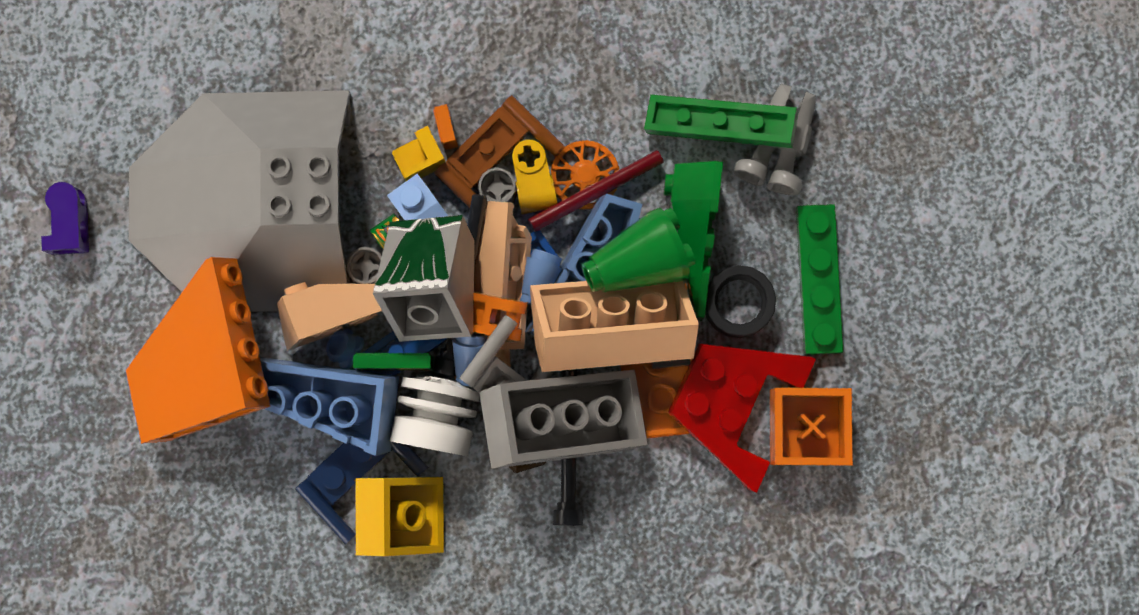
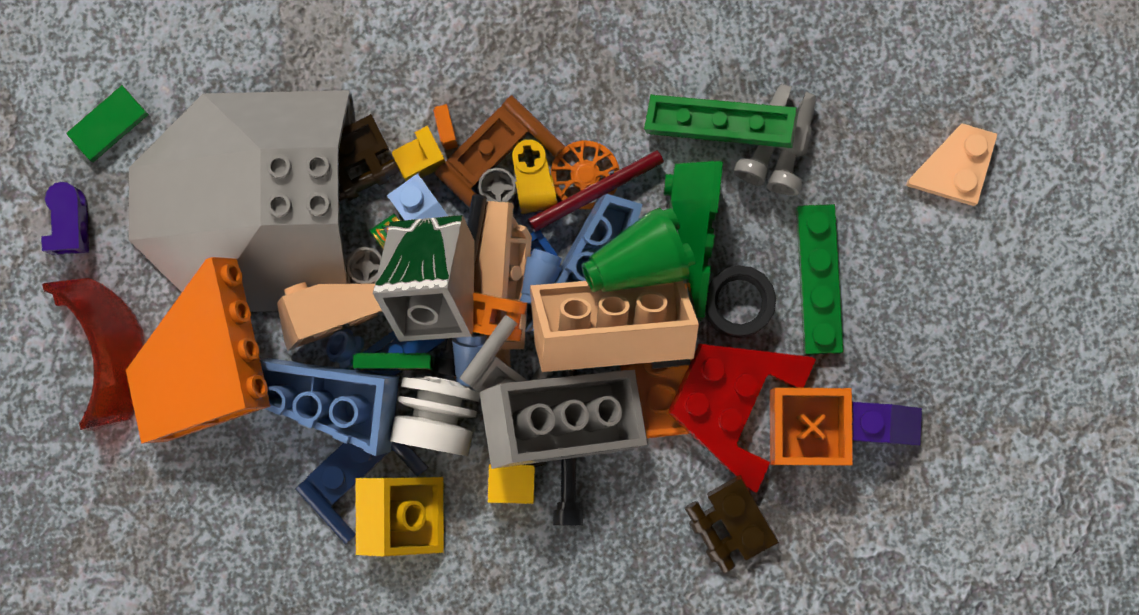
none -> clear red windscreen [42,278,145,431]
none -> green tile [66,85,149,163]
none -> dark brown plate [339,114,400,202]
none -> yellow panel [488,464,535,504]
none -> dark brown plate [685,475,779,573]
none -> dark purple slope [852,402,922,446]
none -> light nougat wing [906,123,997,206]

